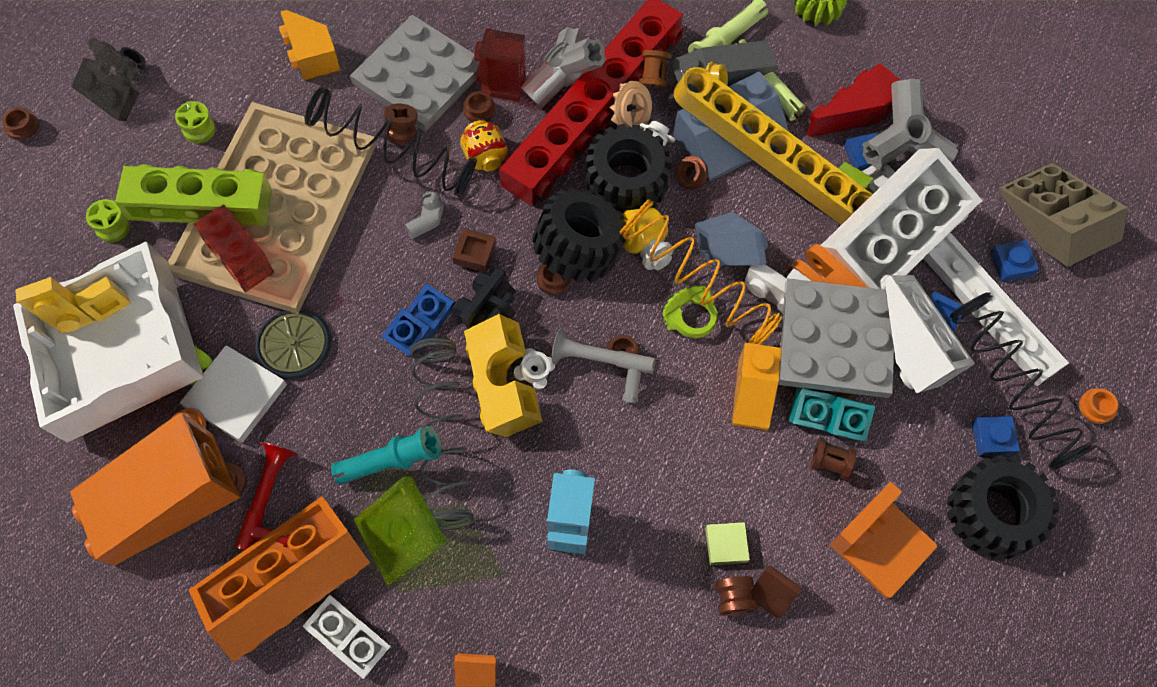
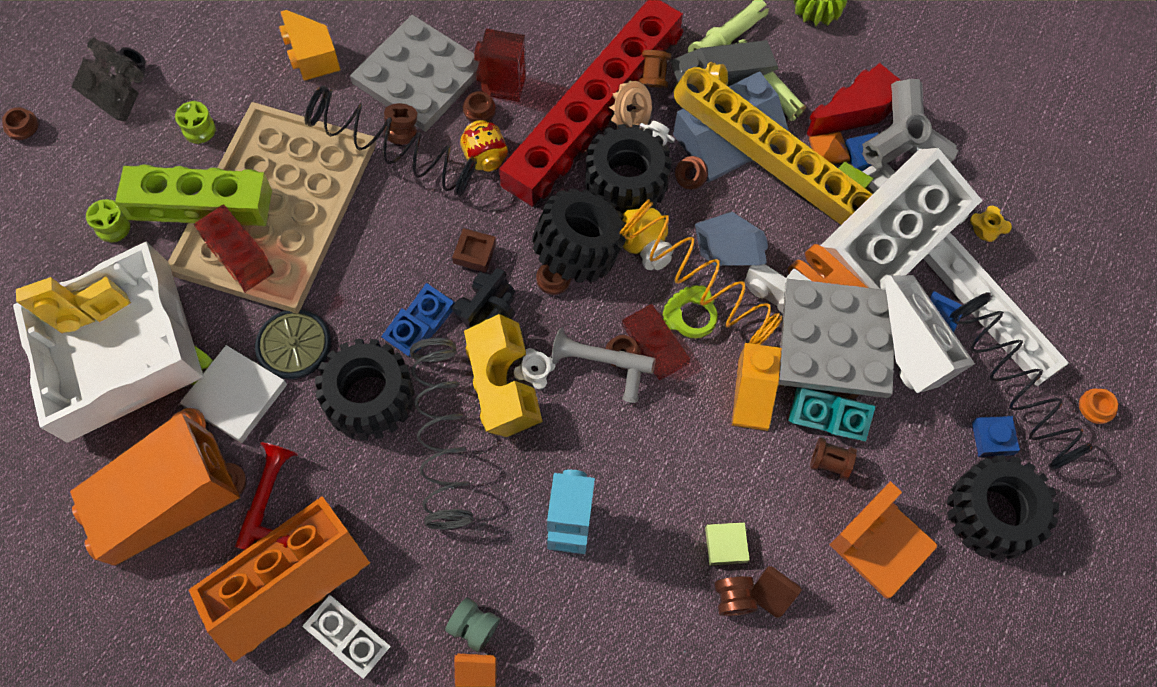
teal pin [331,426,441,485] -> none
clear neon green tile [353,476,447,586] -> none
light grey arm [404,192,444,239] -> none
light grey piece [521,27,606,109] -> none
blue plate [990,240,1039,281] -> none
dark tan slope [999,163,1128,267] -> none
none -> black tyre [315,339,414,441]
none -> sand green wheel [445,597,501,653]
none -> clear red plate [621,304,690,381]
none -> orange slope [809,131,851,164]
none -> yellow plate [970,206,1012,242]

